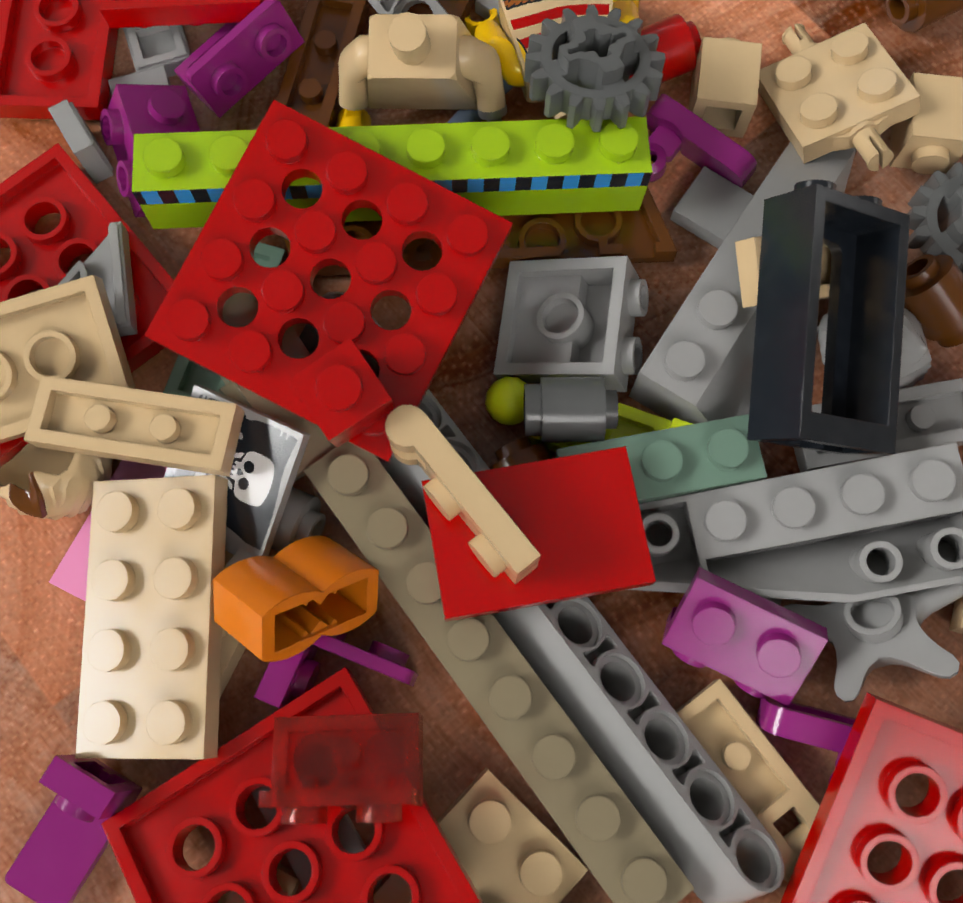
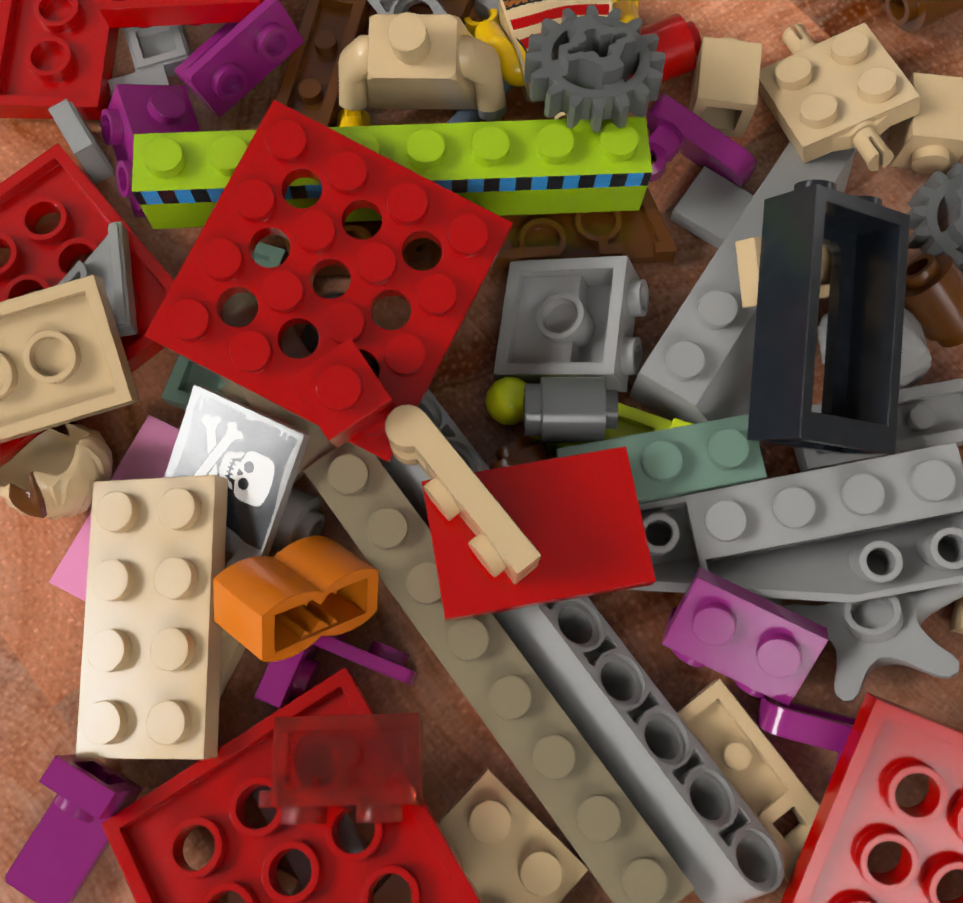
tan plate [24,375,245,477] -> none

